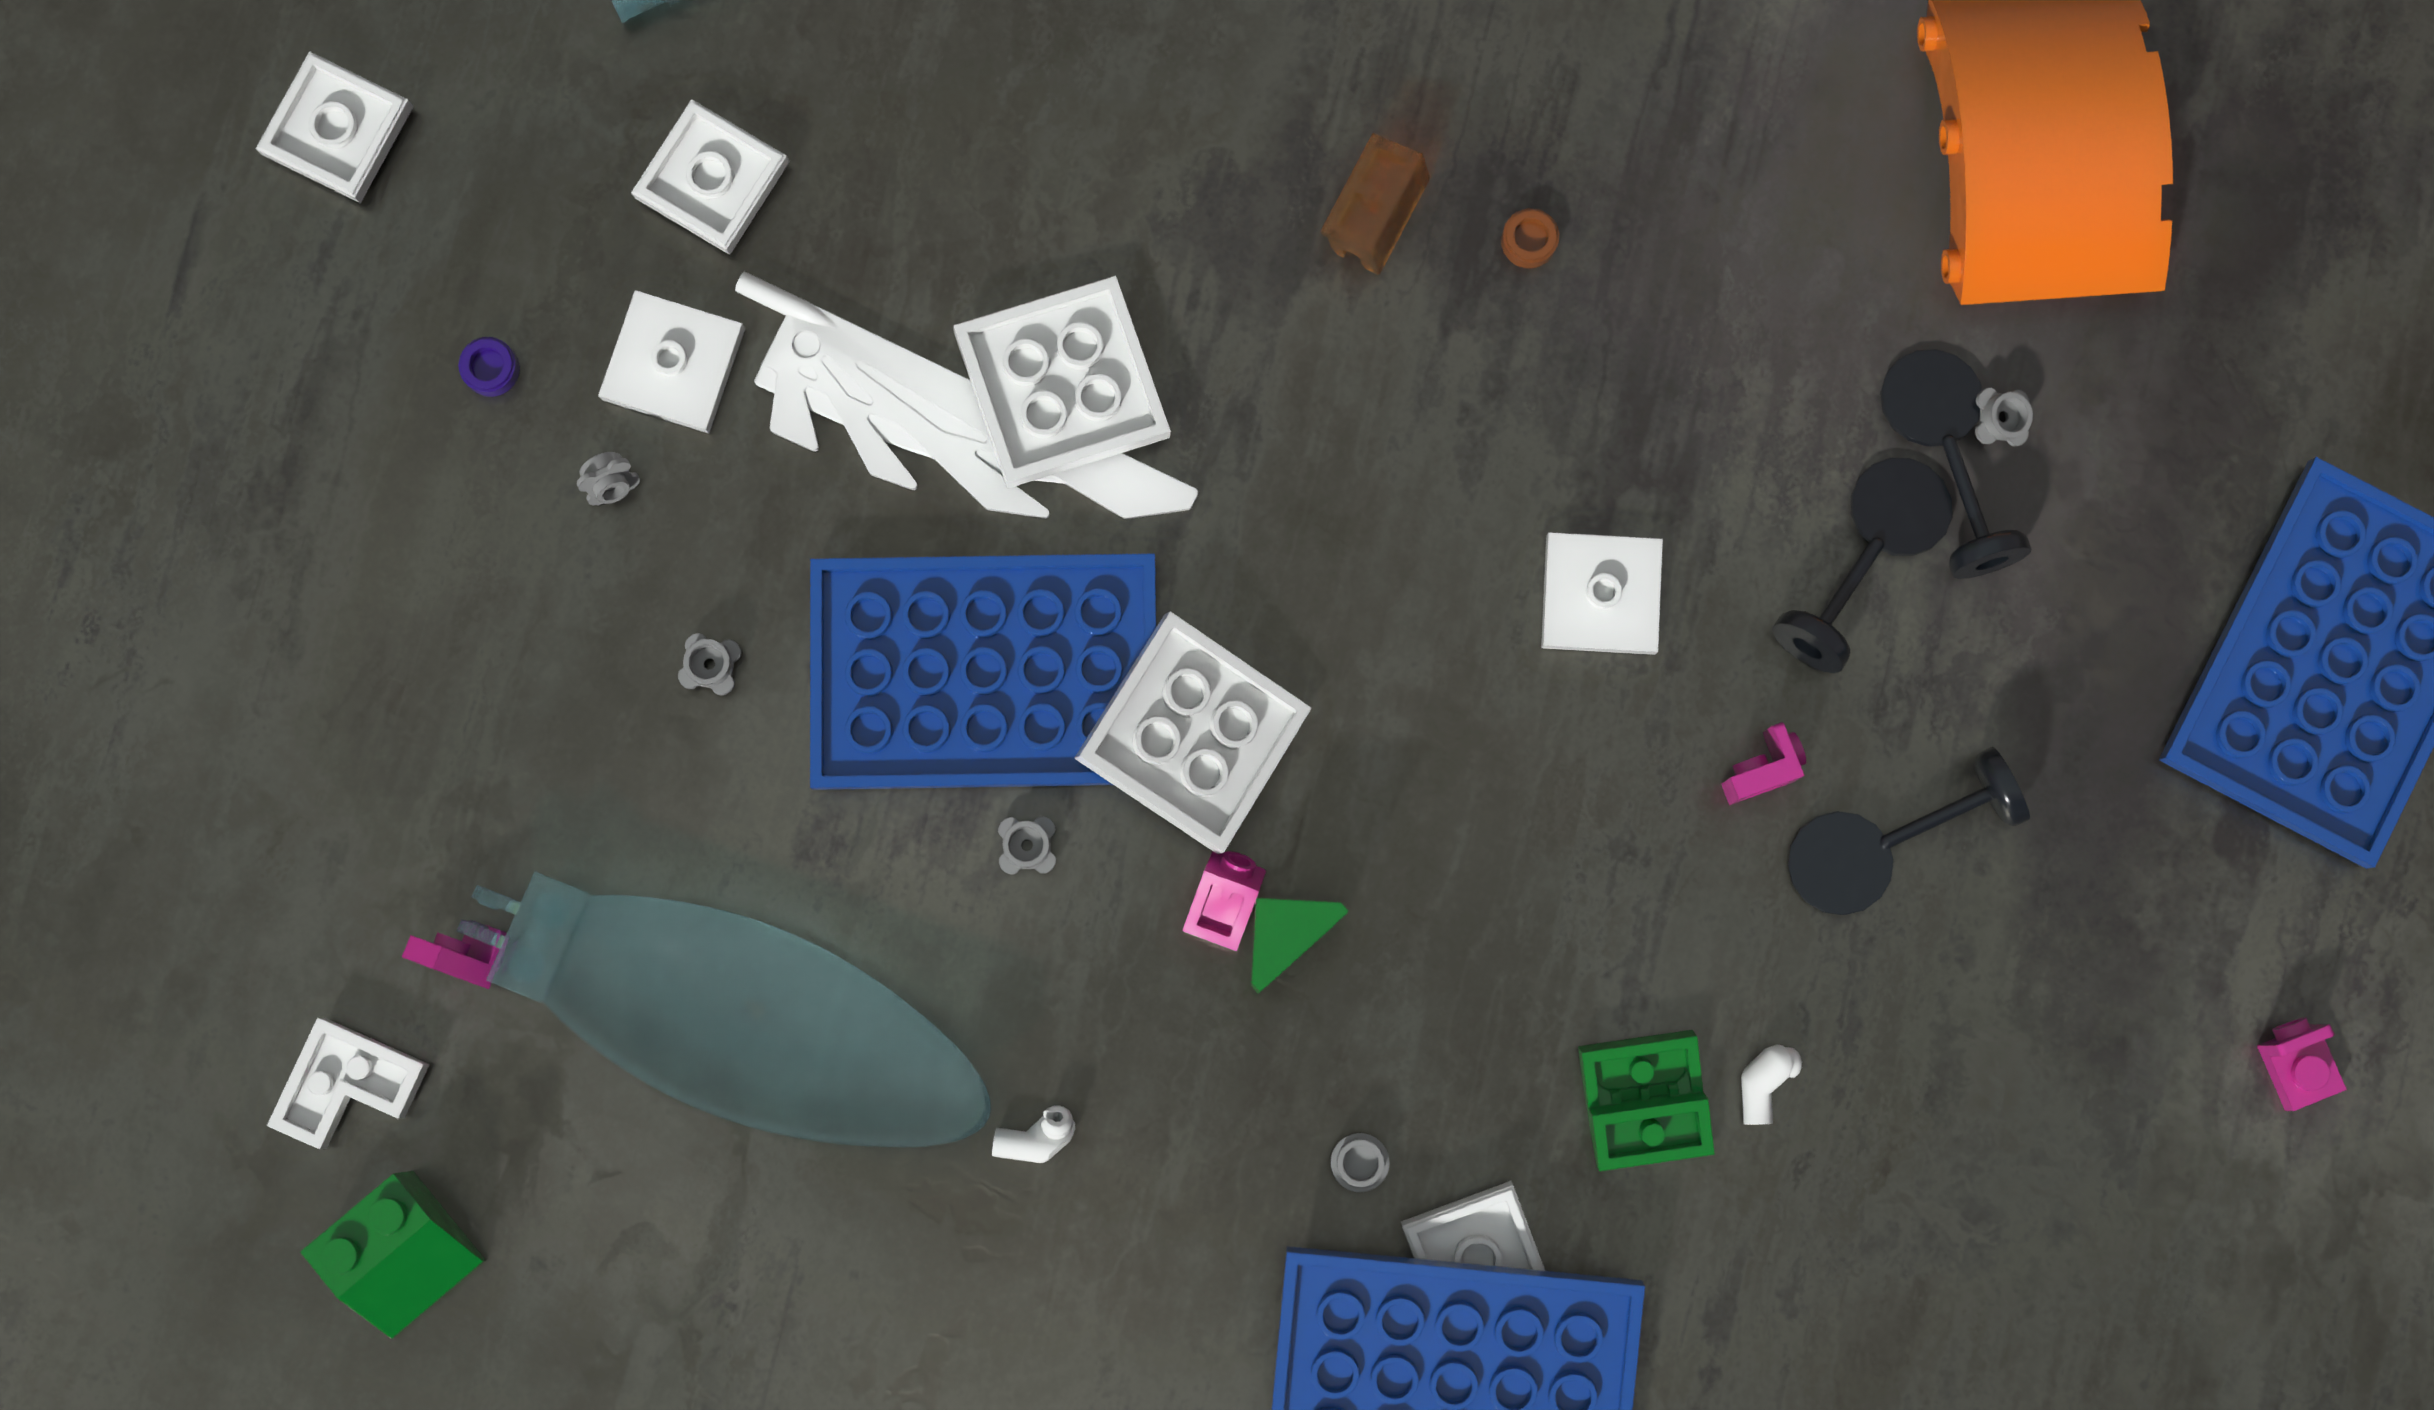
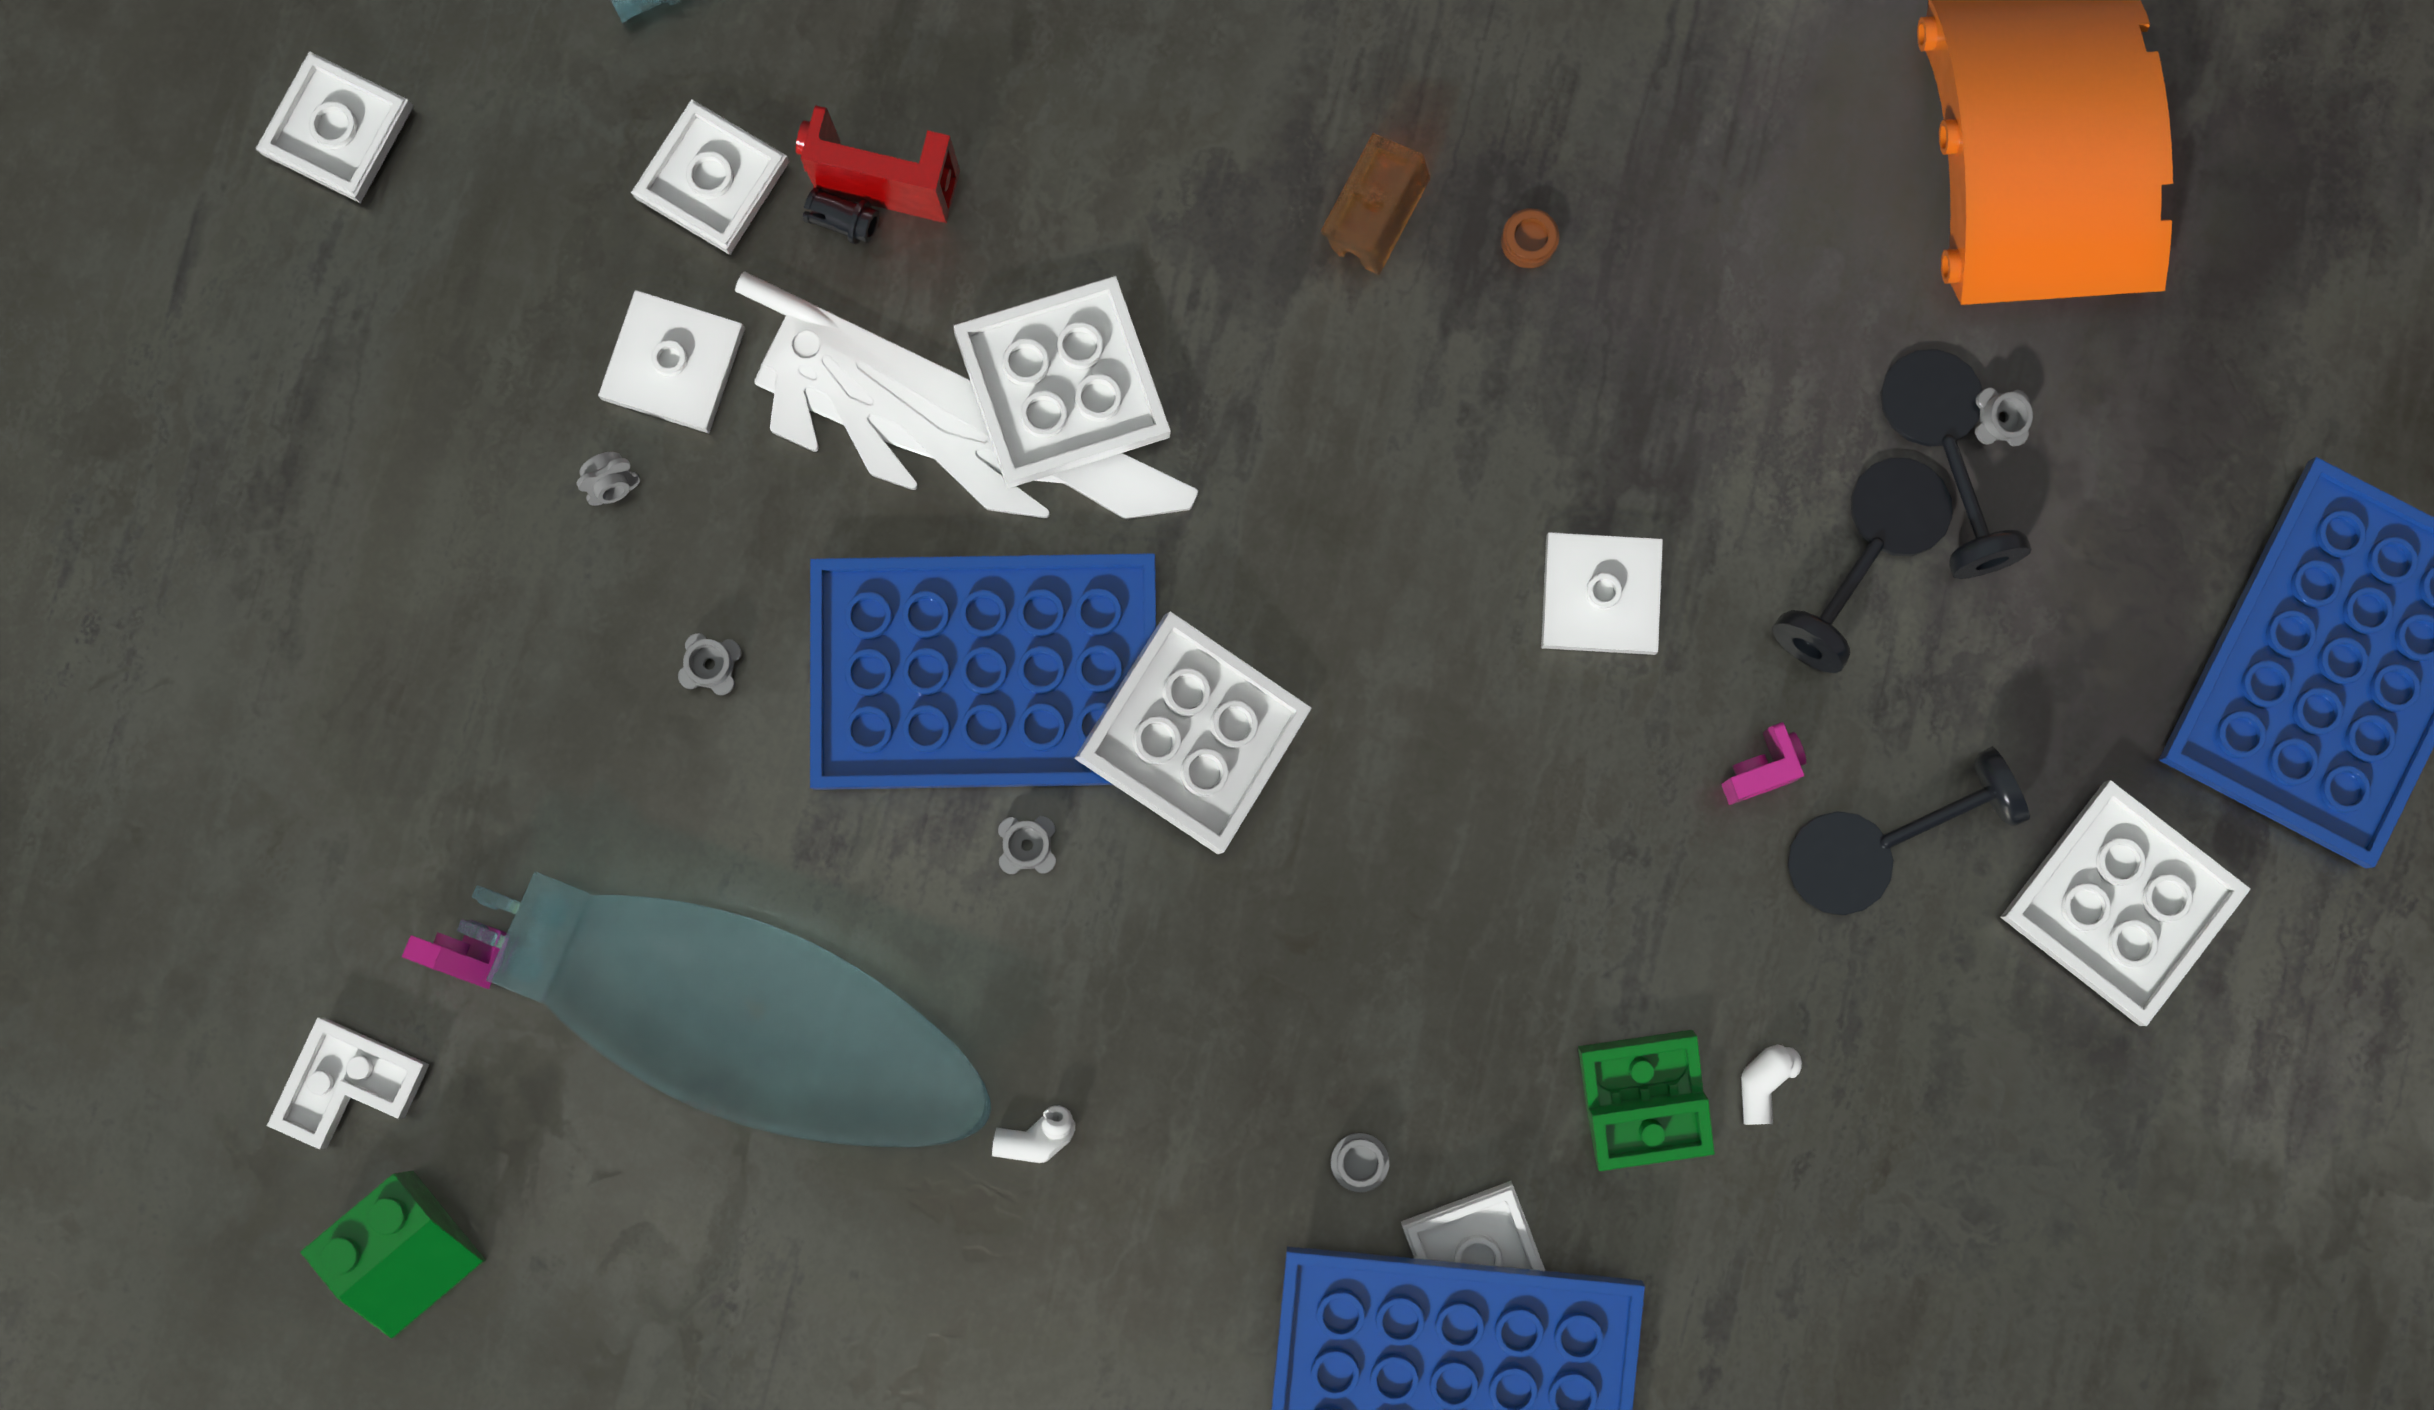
dark purple tile [459,337,520,397] -> none
bracket [1182,851,1266,951] -> none
green slope [1251,898,1349,994] -> none
dark pink bracket [2257,1017,2347,1111] -> none
none -> red panel [796,105,960,223]
none -> black pin [803,187,880,245]
none -> white plate [2000,780,2251,1026]

